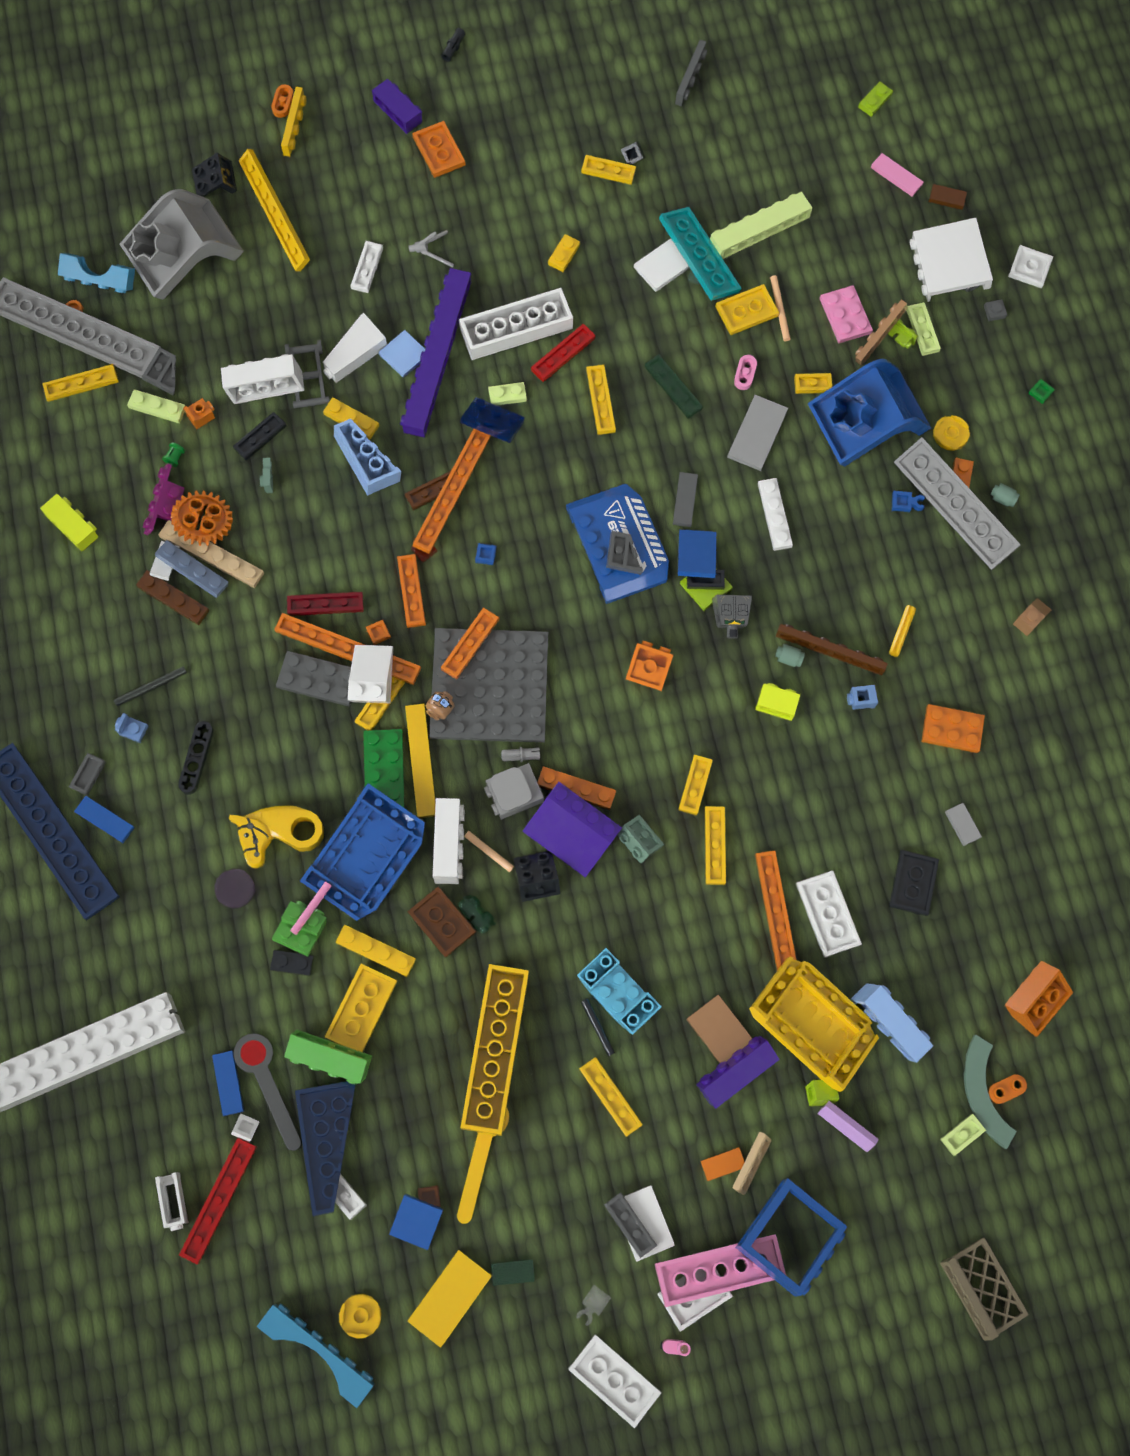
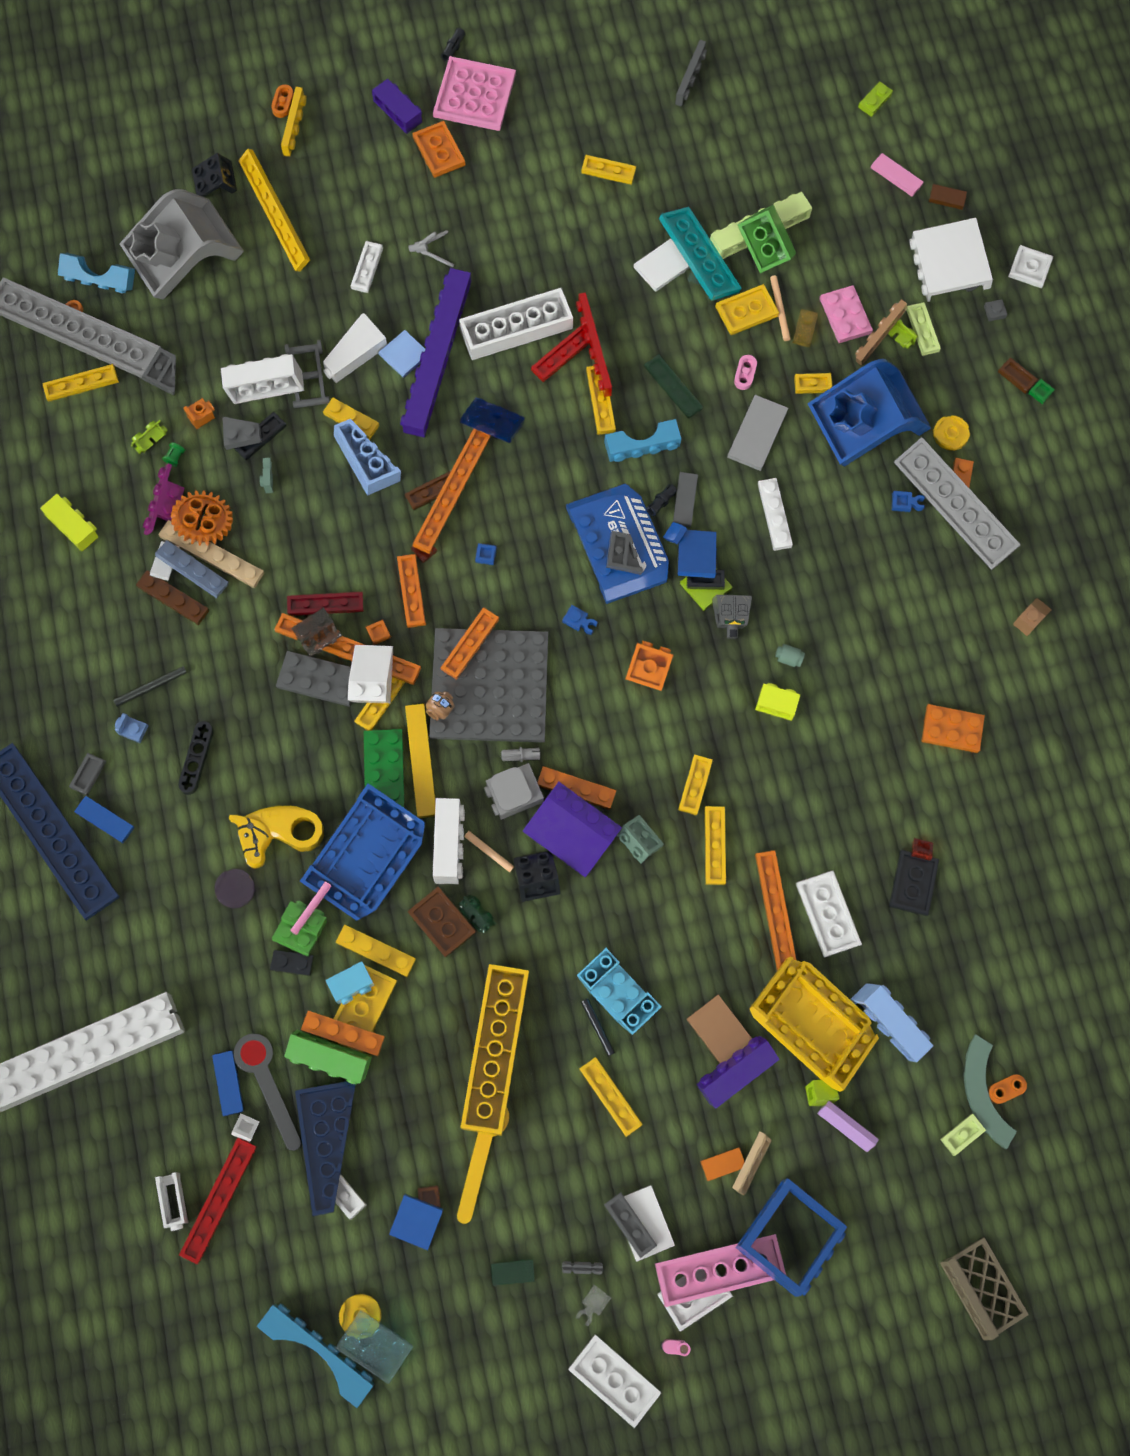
yellowish green plate [127,390,185,424] -> none
yellow tile [407,1250,492,1348] -> none
yellowish green plate [488,382,527,406] -> none
yellow plate [548,234,580,272] -> none
black slope [621,141,645,165] -> none
reddish brown plate [775,624,888,676] -> none
medium blue brick [847,685,878,710] -> none
yellow axle [889,605,916,657] -> none
light grey tile [945,803,982,846] -> none
sand green brick [990,483,1020,507] -> none
orange slope [1005,961,1073,1037] -> none
none -> lime hinge [131,420,168,454]
none -> dark grey wing [222,417,262,450]
none -> clear smoke brick [291,607,342,657]
none -> orange plate [301,1011,385,1057]
none -> medium azure brick [325,961,374,1005]
none -> clear light blue plate [336,1309,413,1384]
none -> bright pink plate [433,56,516,131]
none -> blue plate [562,605,598,635]
none -> dark grey axle [562,1261,603,1275]
none -> red plate [576,292,612,397]
none -> dark azure arch [604,419,681,462]
none -> black pin [646,484,677,516]
none -> blue tile [663,522,687,544]
none -> bright green slope [737,204,796,273]
none -> clear yellow plate [792,309,818,347]
none -> clear red tile [911,838,933,861]
none -> reddish brown tile [998,357,1038,394]

